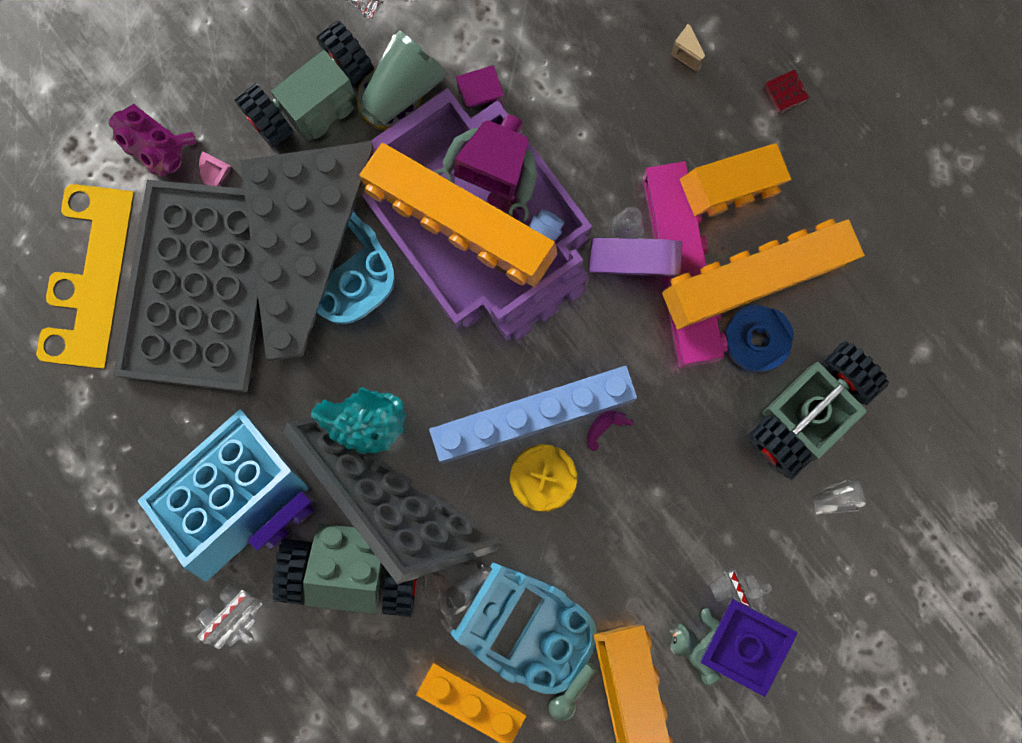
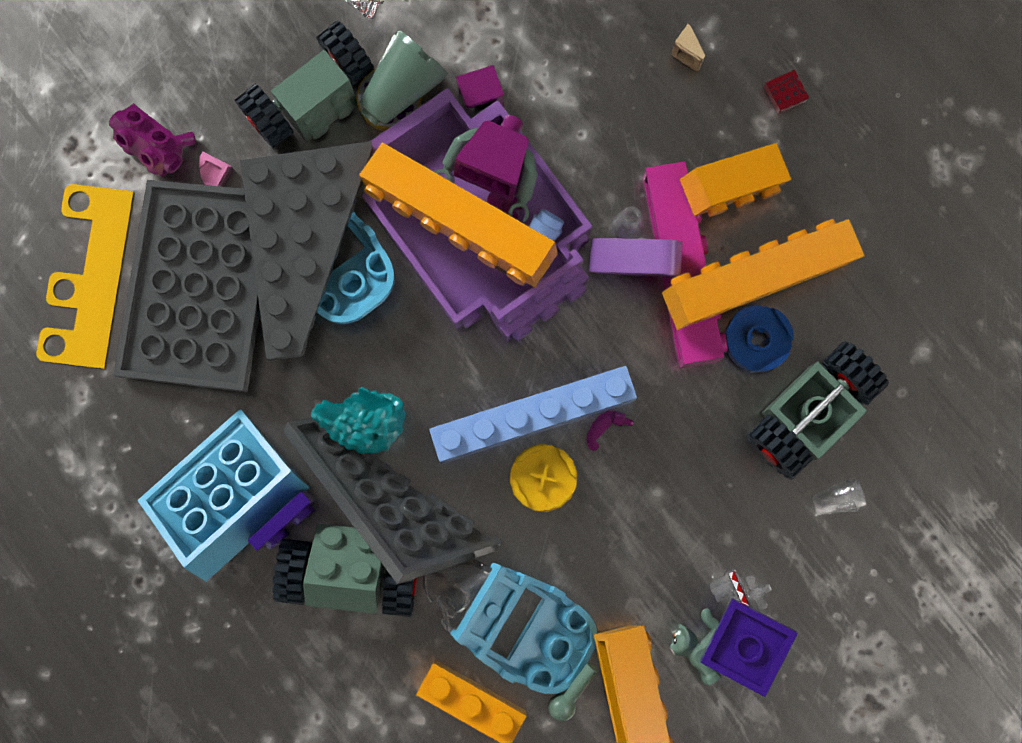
clear hips [195,584,263,649] -> none

